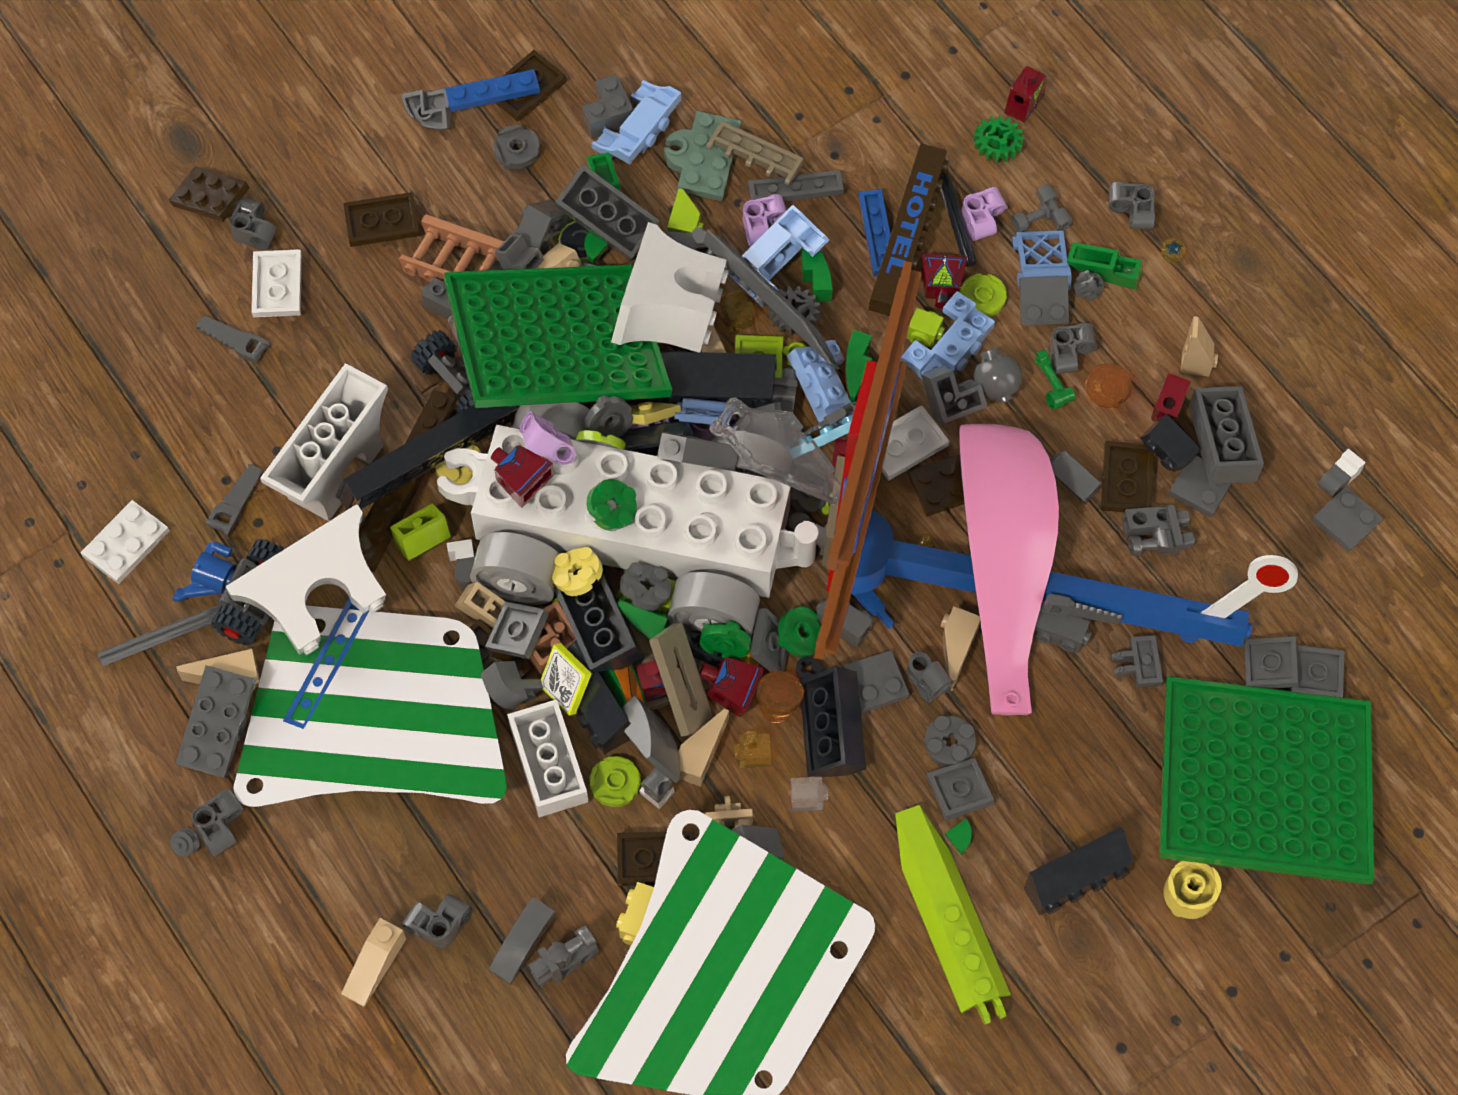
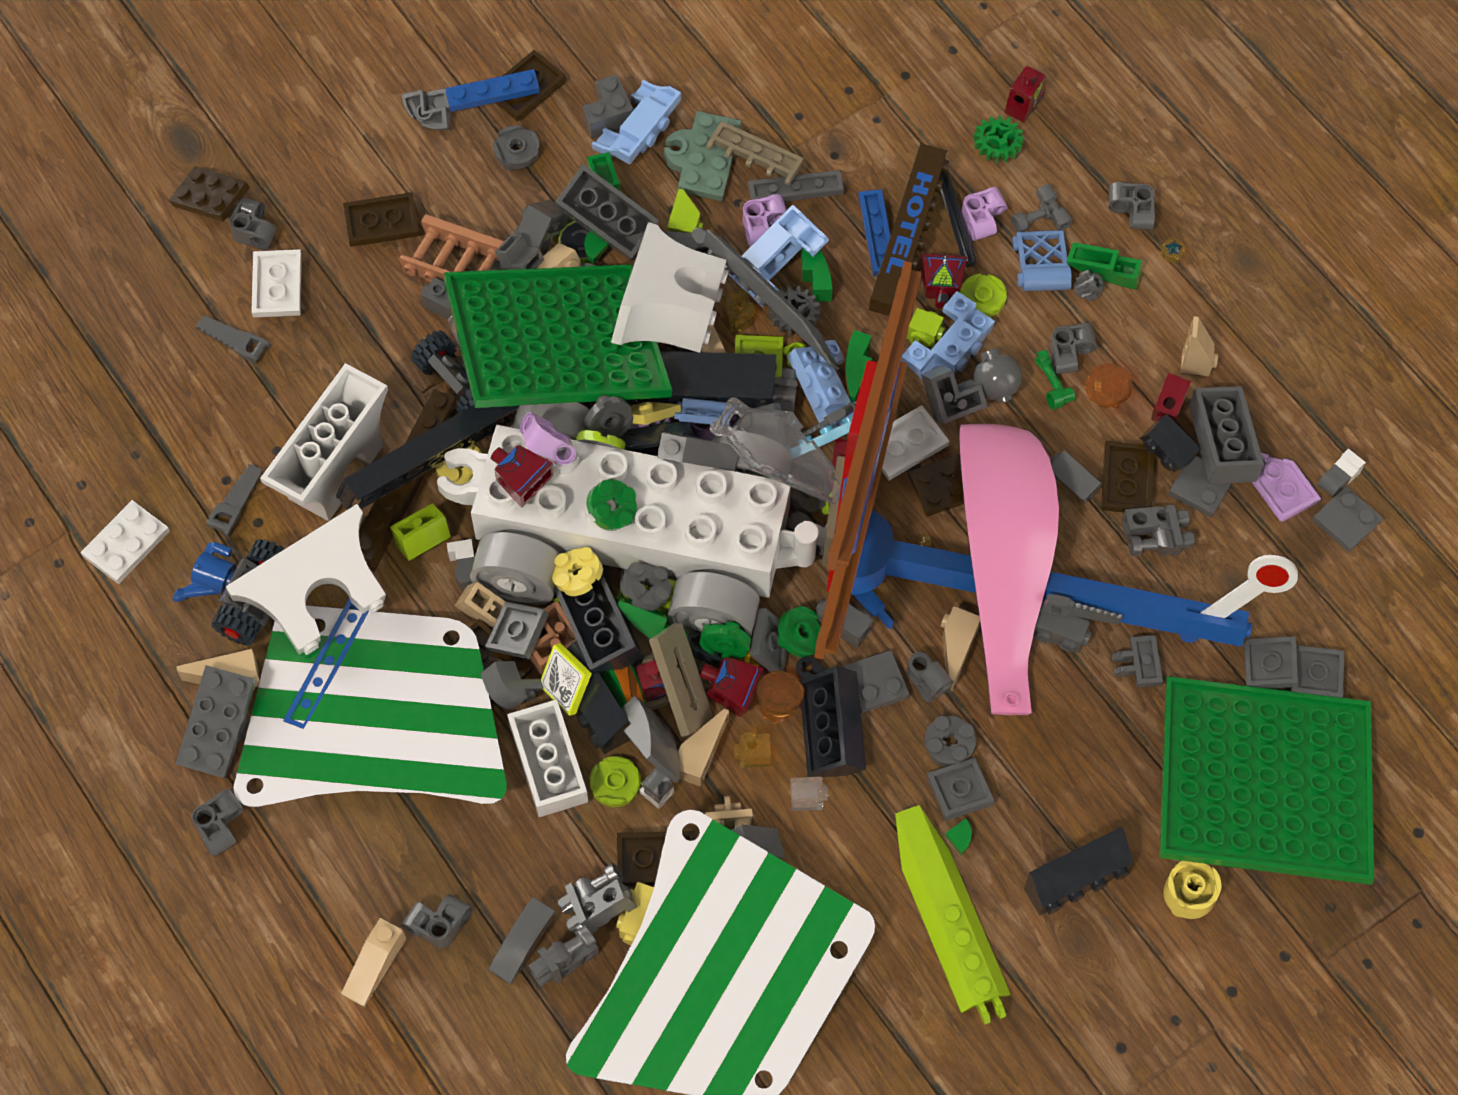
dark grey axle [98,604,223,666] -> none
dark grey wheel [170,828,200,857] -> none
dark grey plate [1019,276,1069,326] -> none
none -> dark grey hips [558,863,637,933]
none -> lavender tile [1252,453,1321,522]

